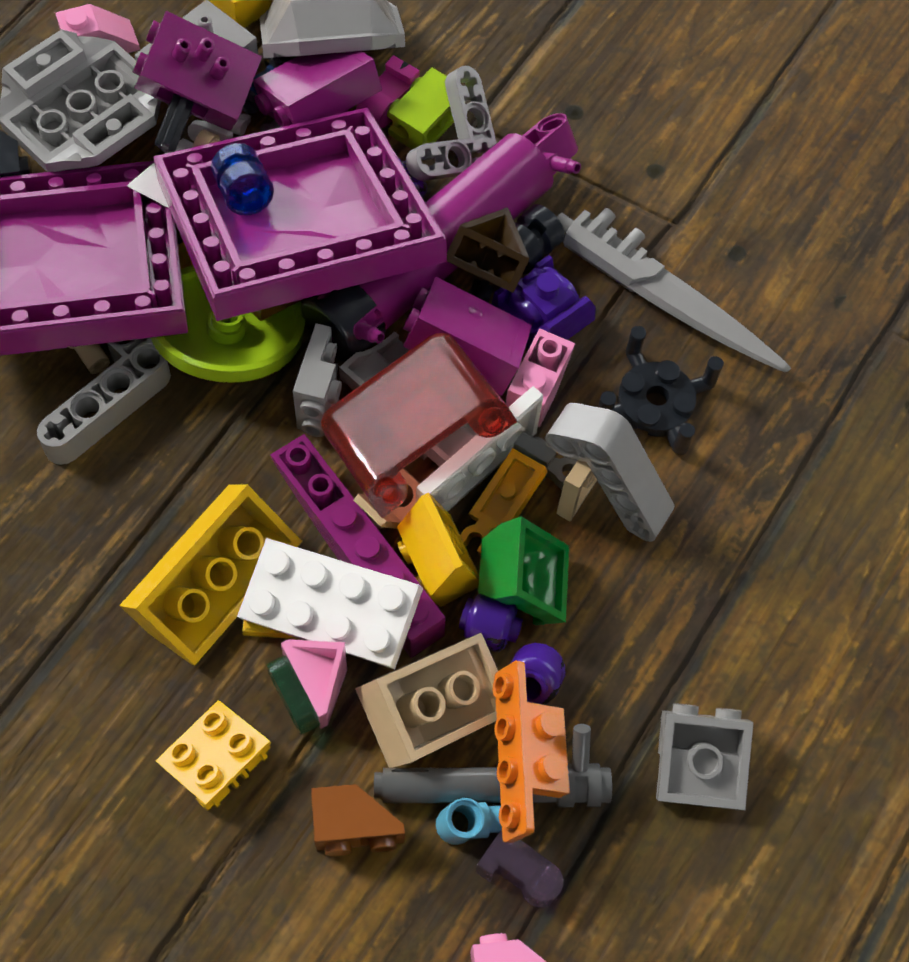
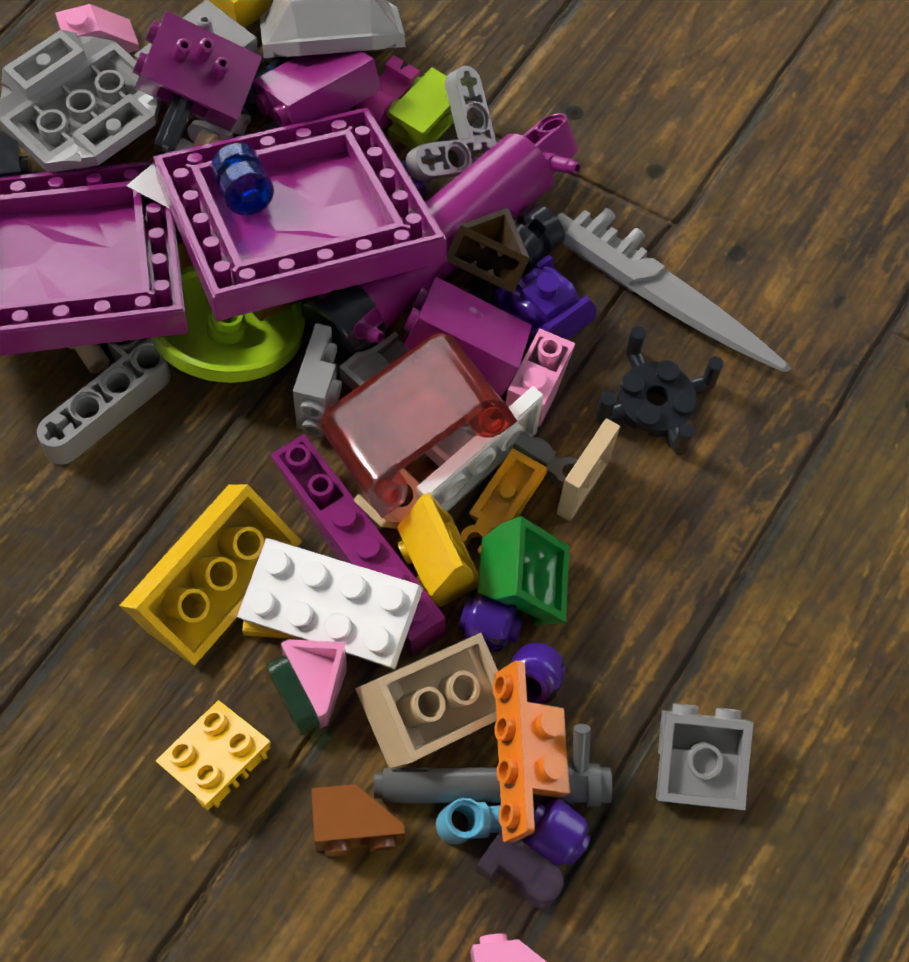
light grey beam [545,403,675,542] -> none
none -> dark purple head [523,798,590,866]

